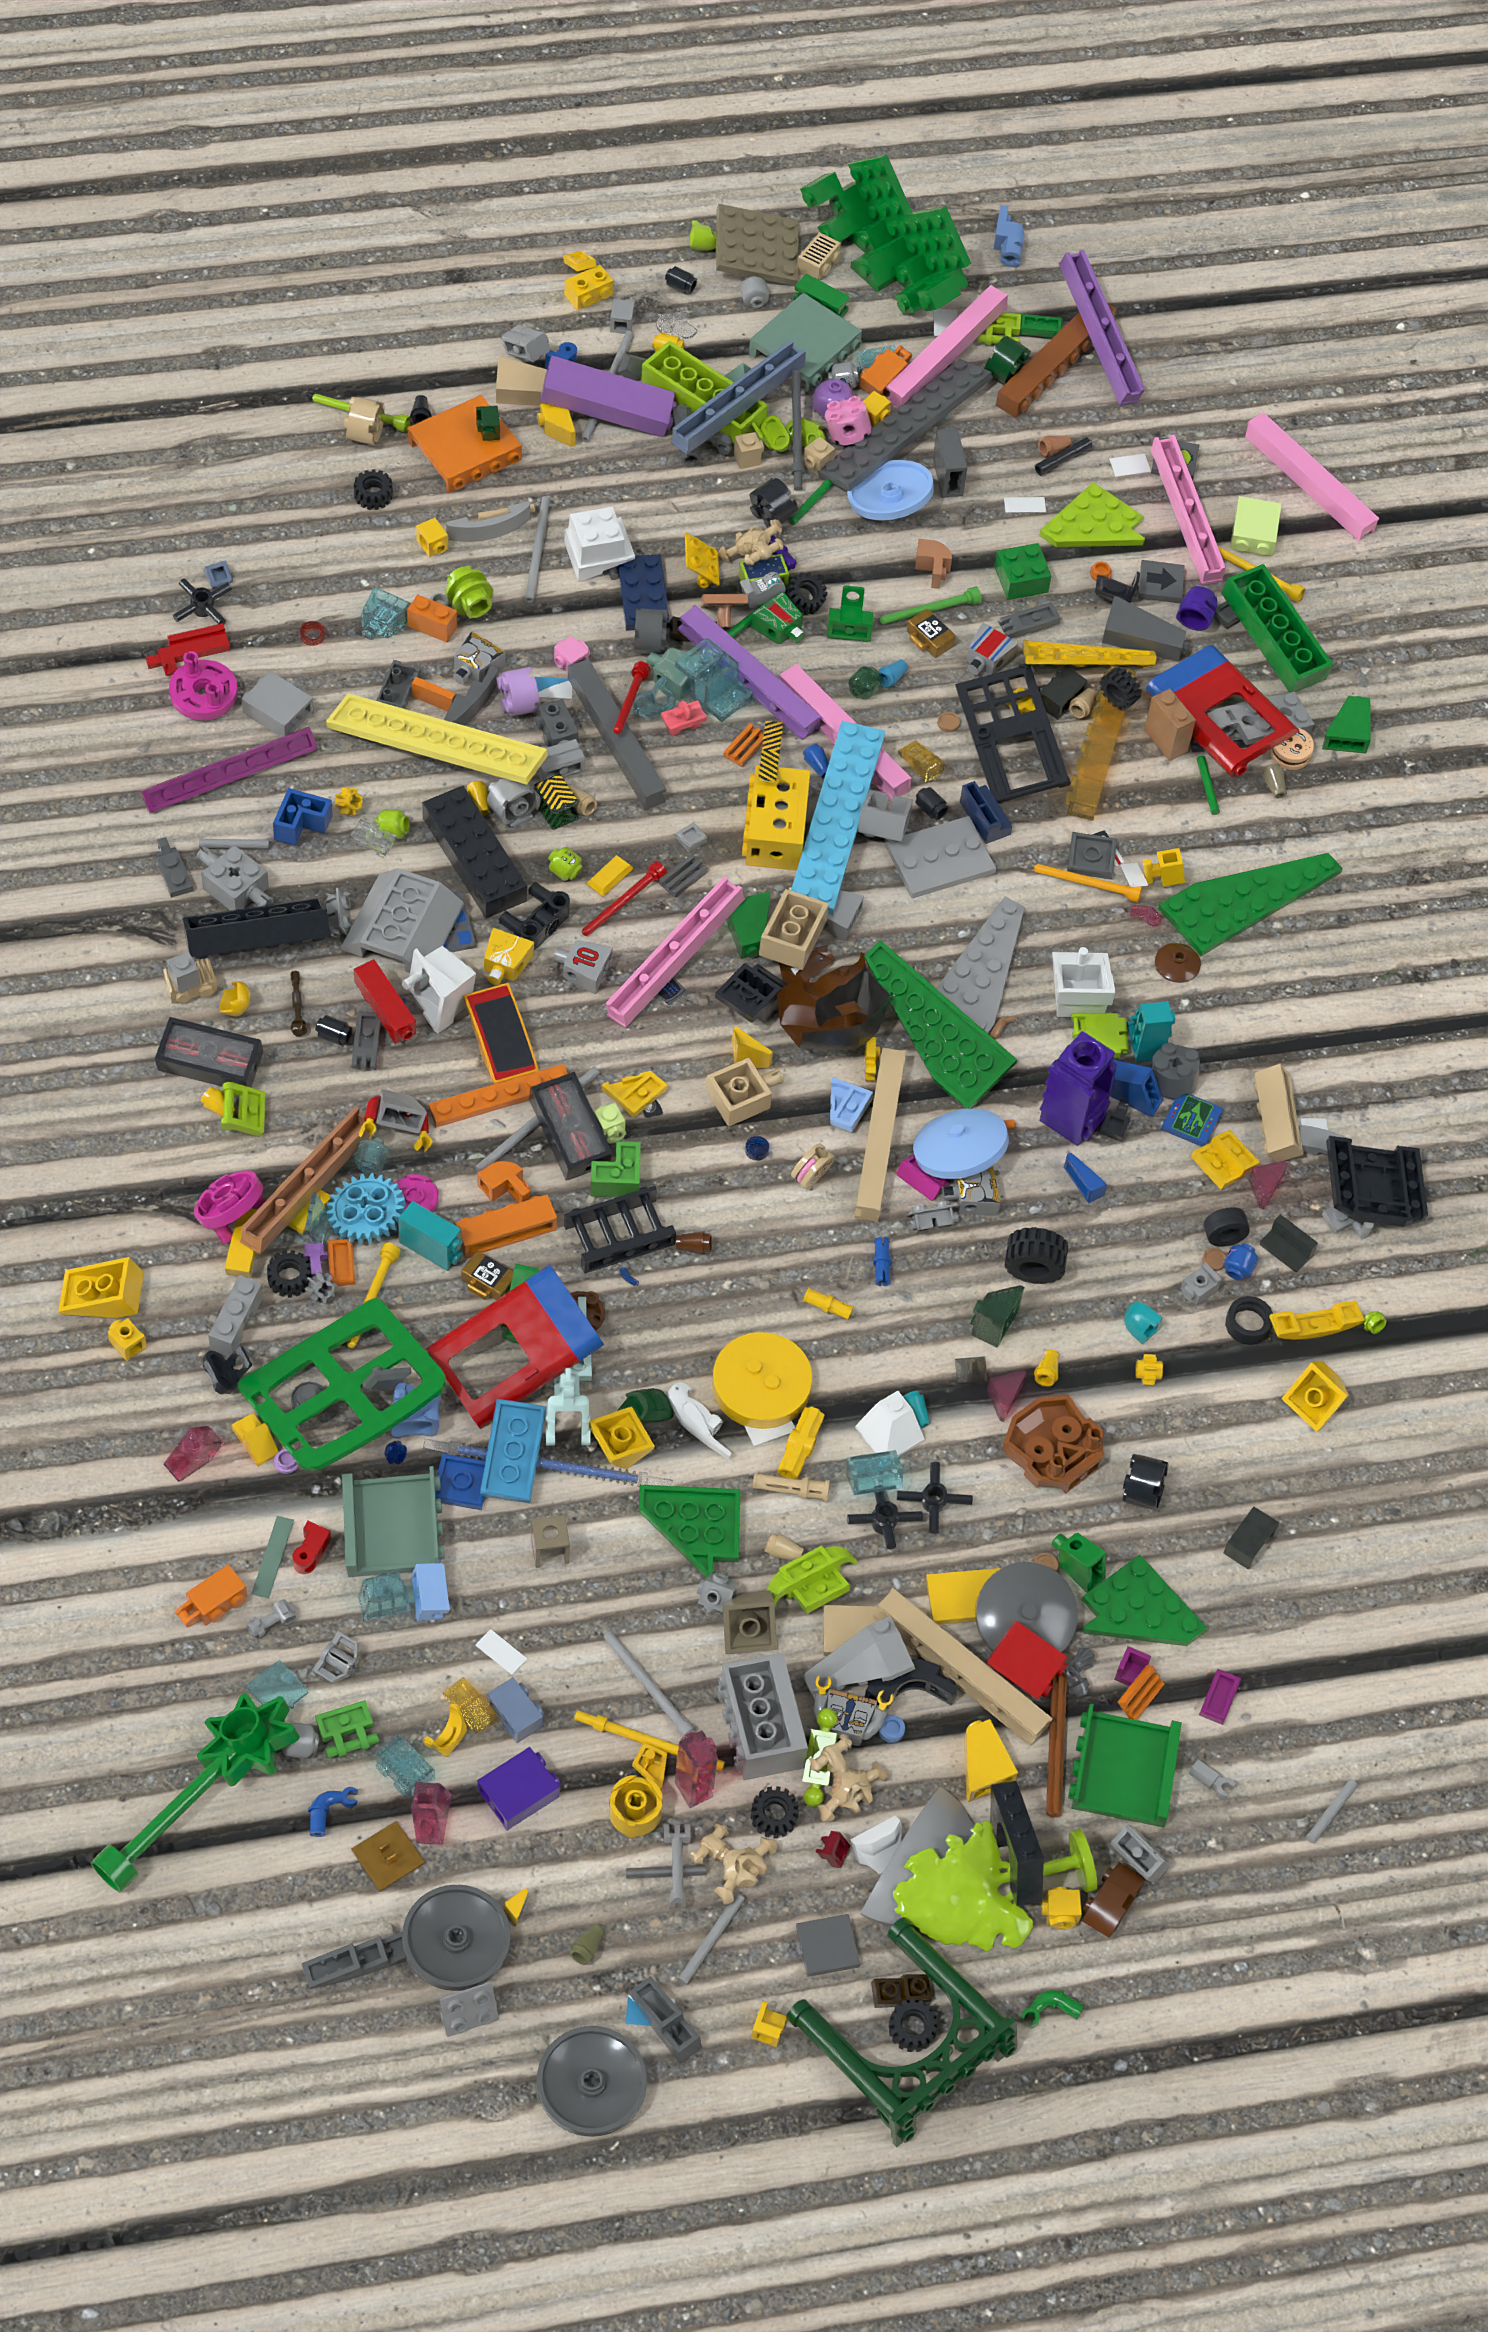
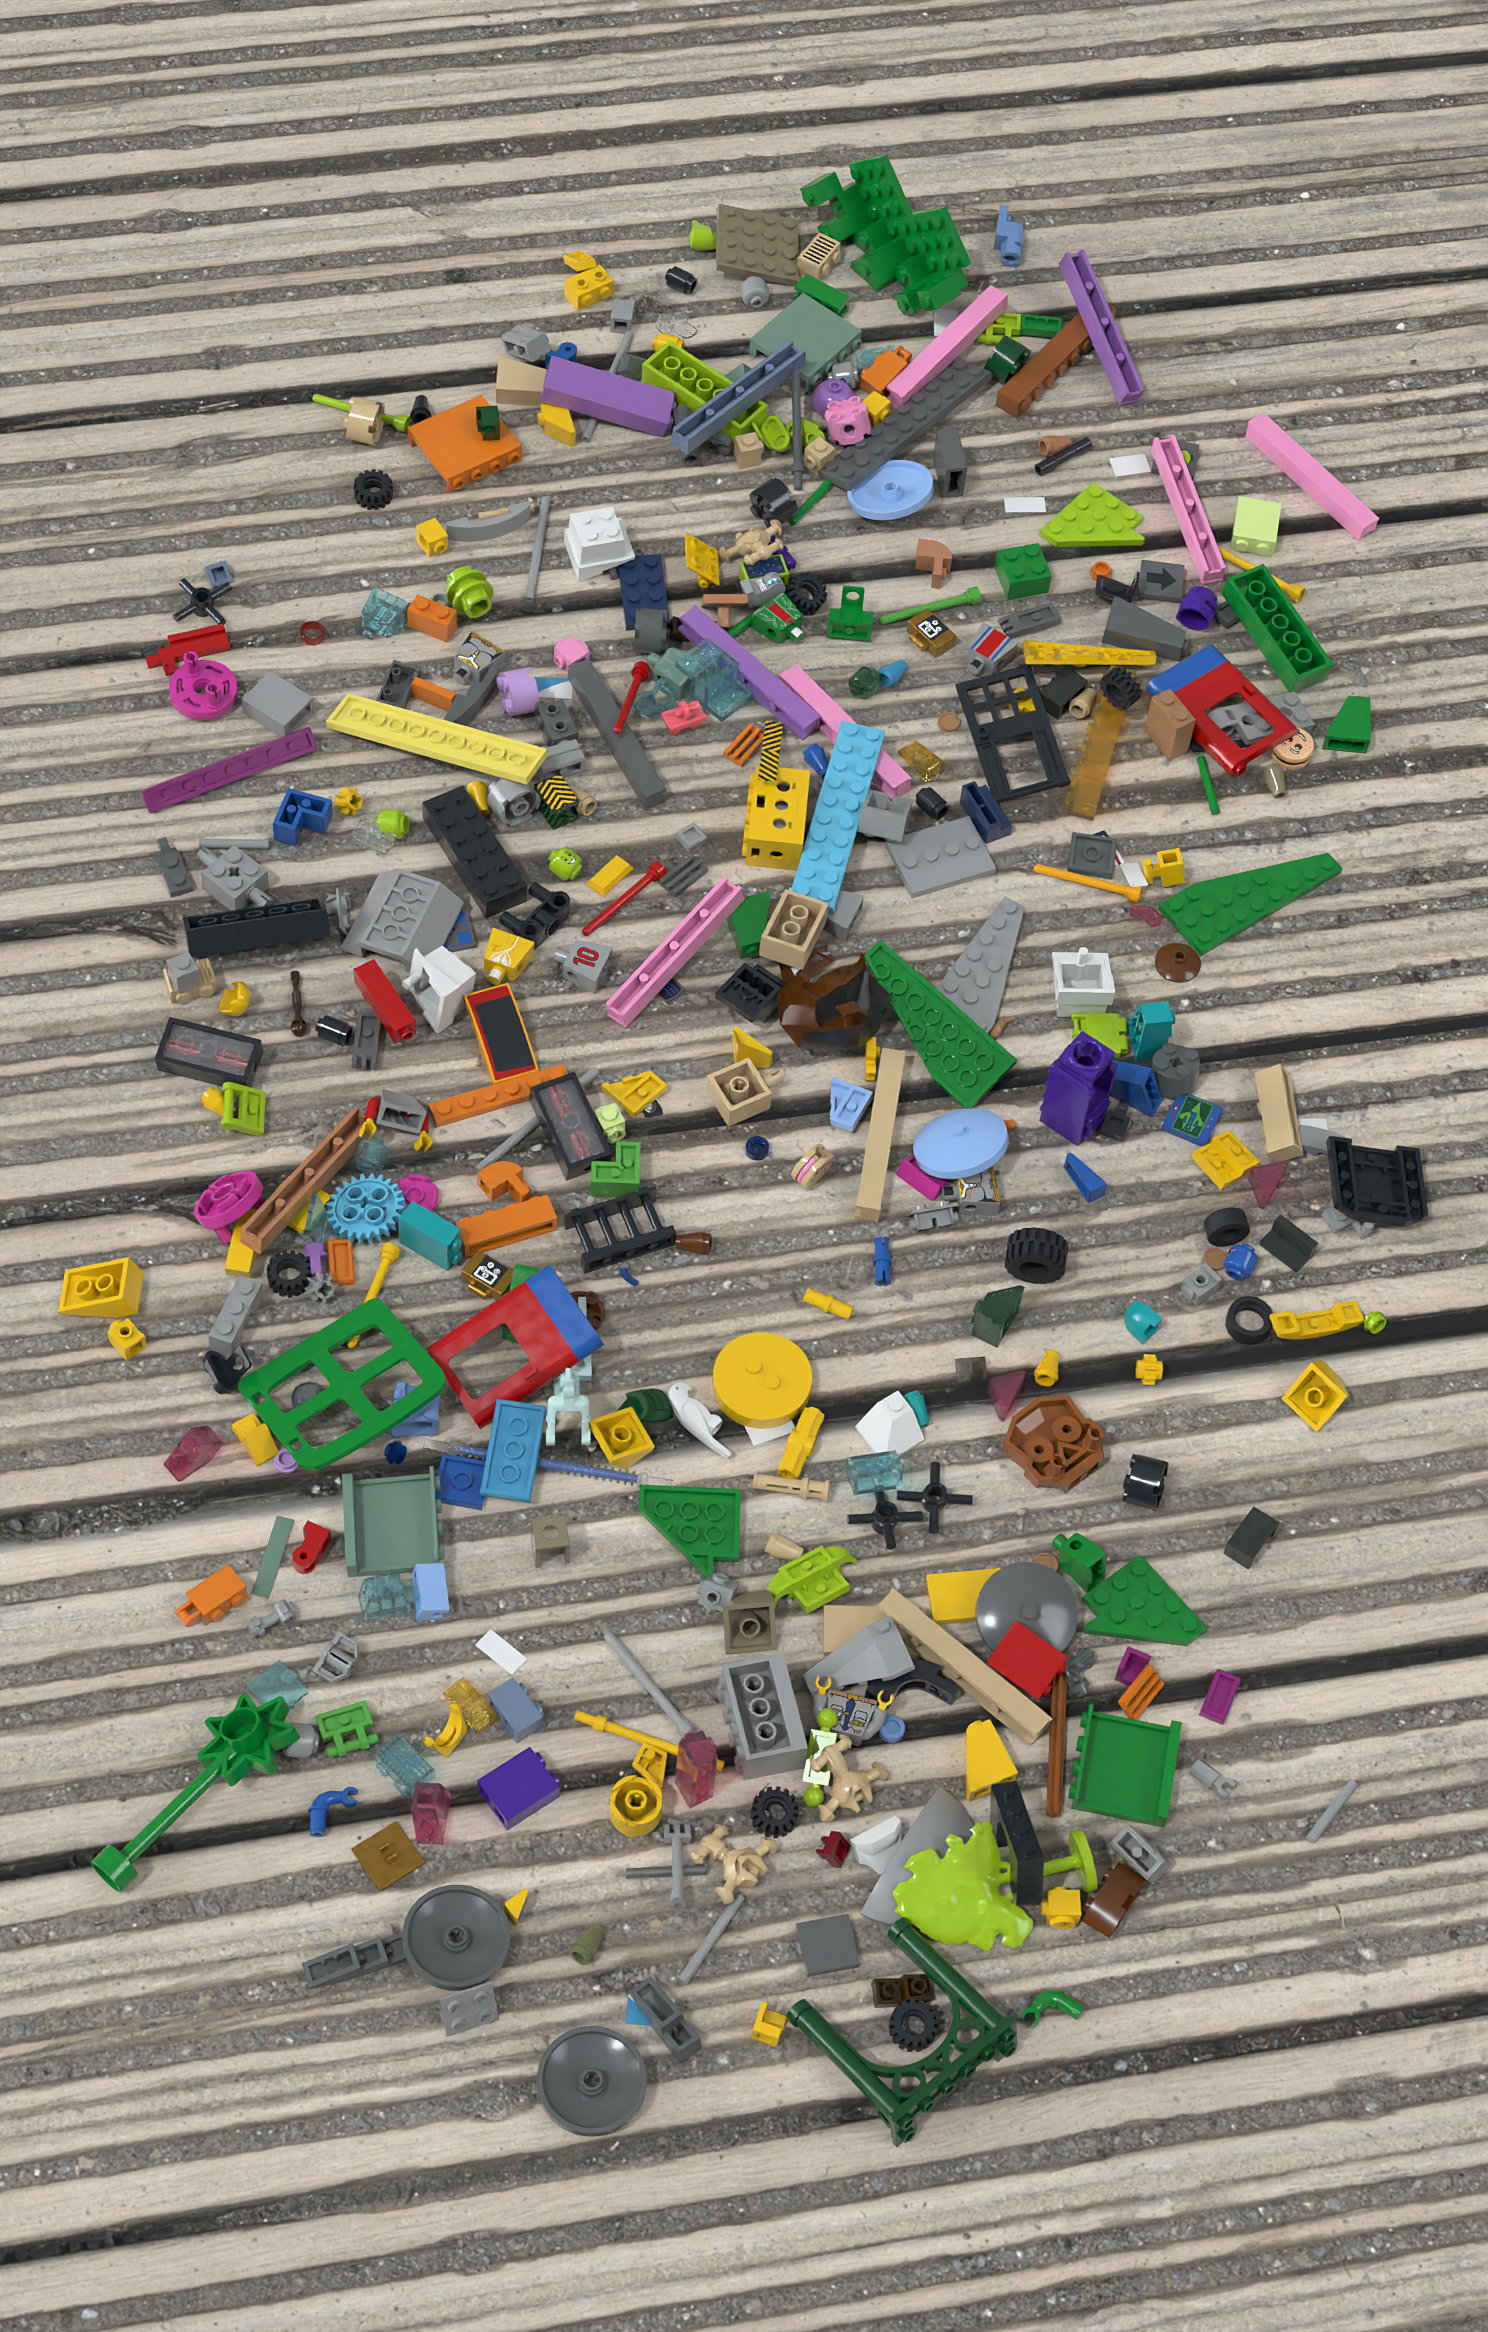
dark grey piece [362,1366,411,1391] -> none

